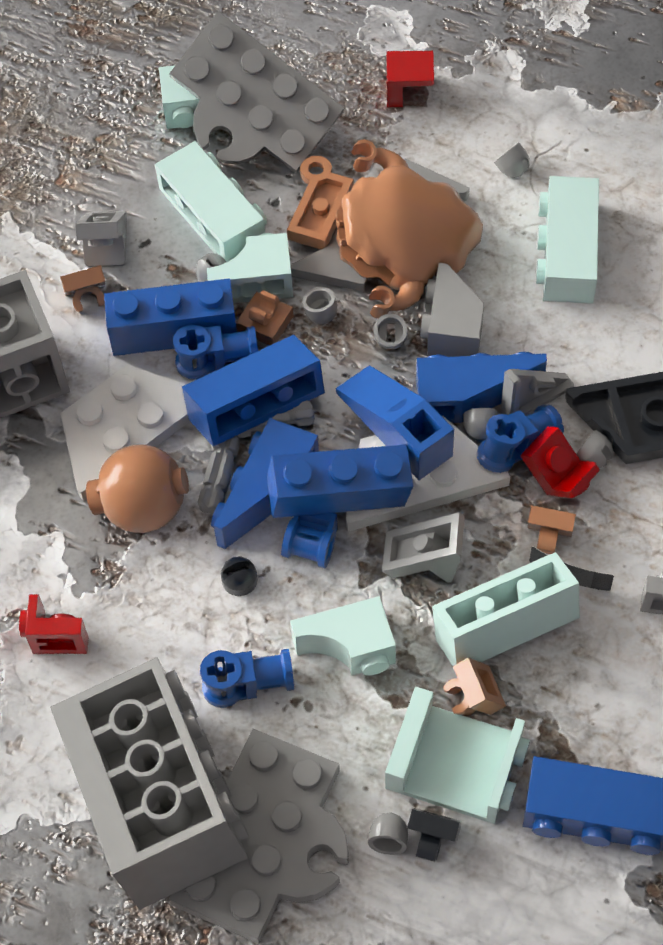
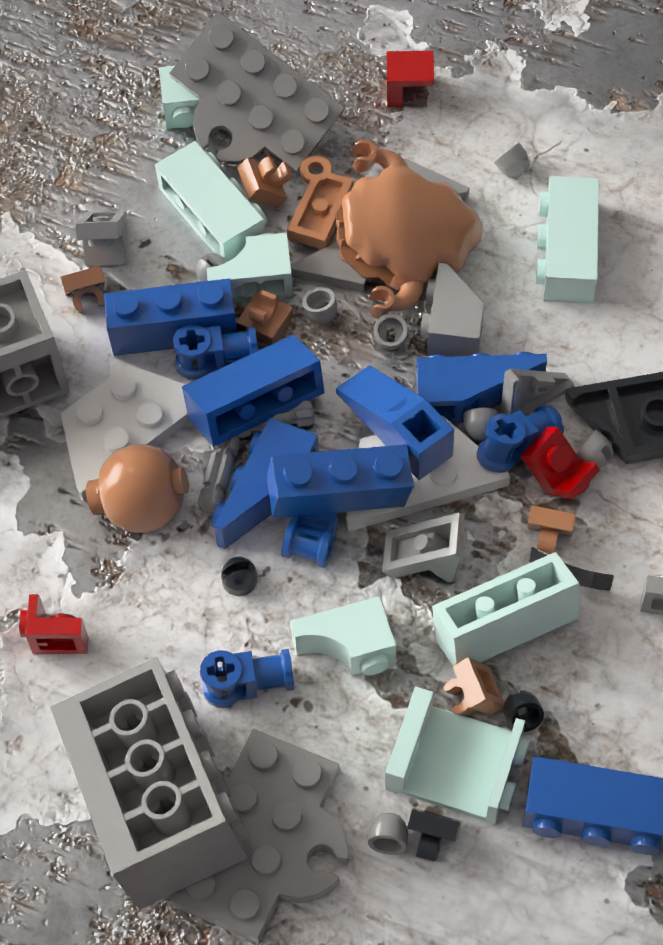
none -> nougat tile [237,156,292,208]
none -> black hinge [504,690,544,733]

